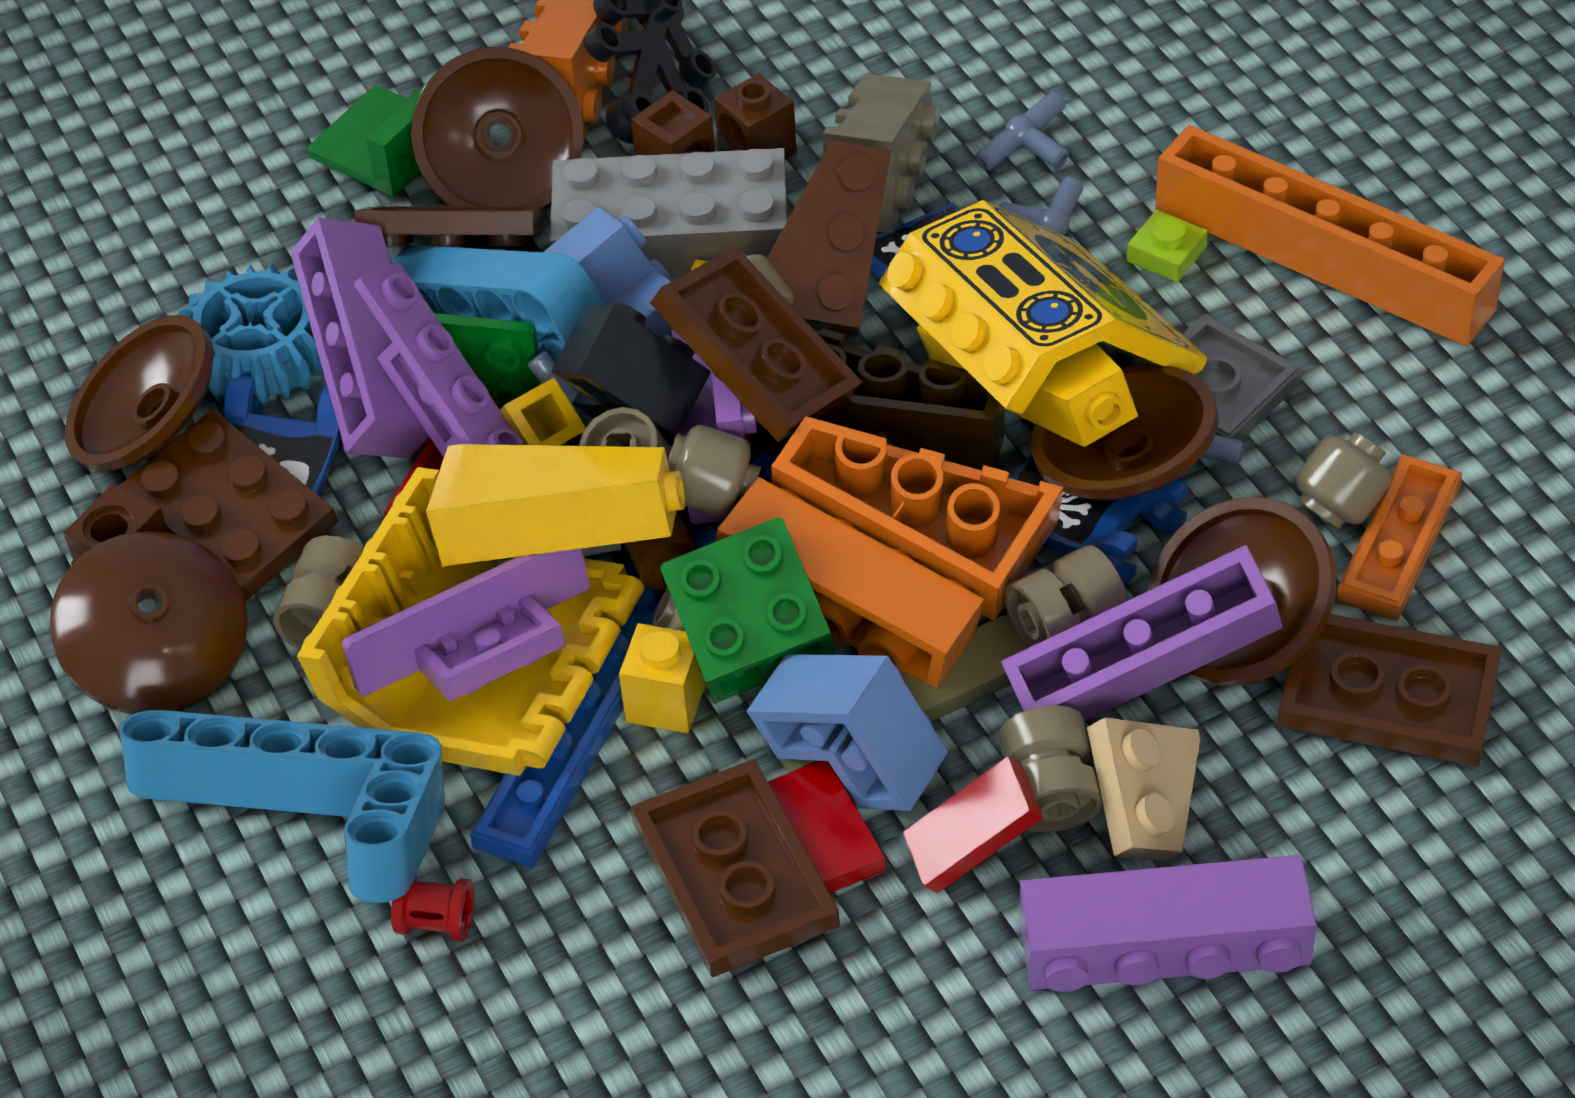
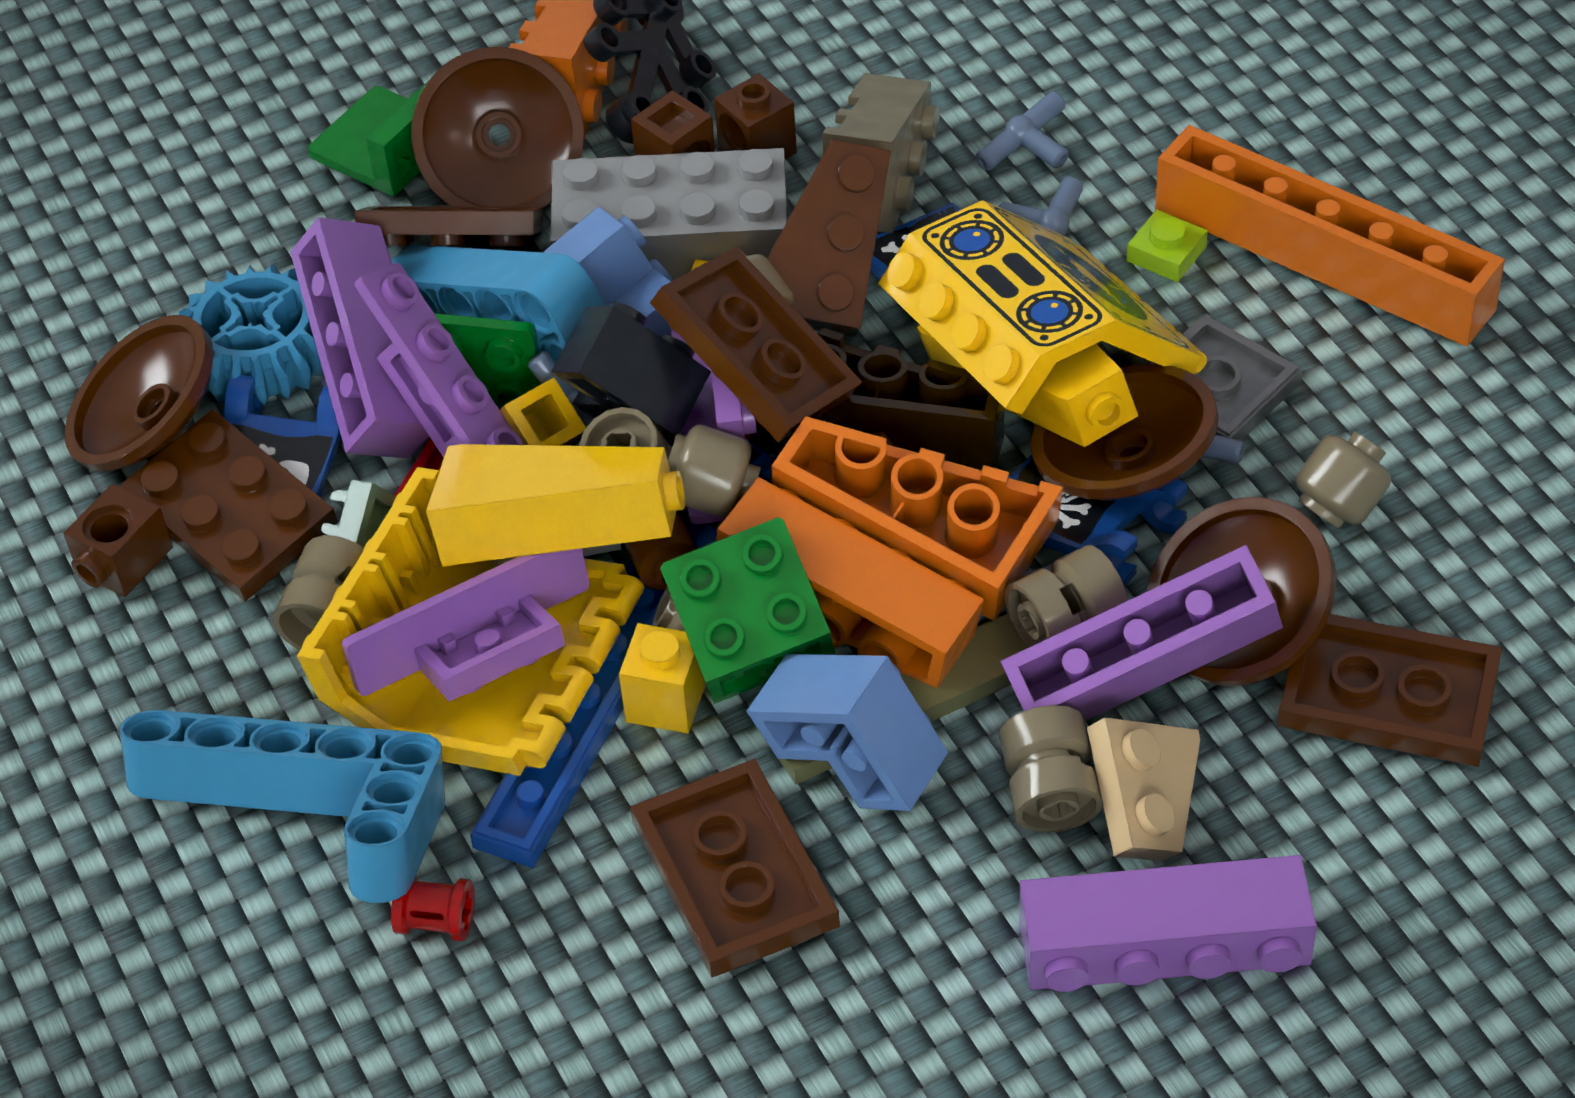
reddish brown dish [50,531,247,714] -> none
red tile [768,761,886,894] -> none
tile [903,756,1043,893] -> none
orange tile [1336,454,1463,621] -> none
none -> tile [321,480,396,547]

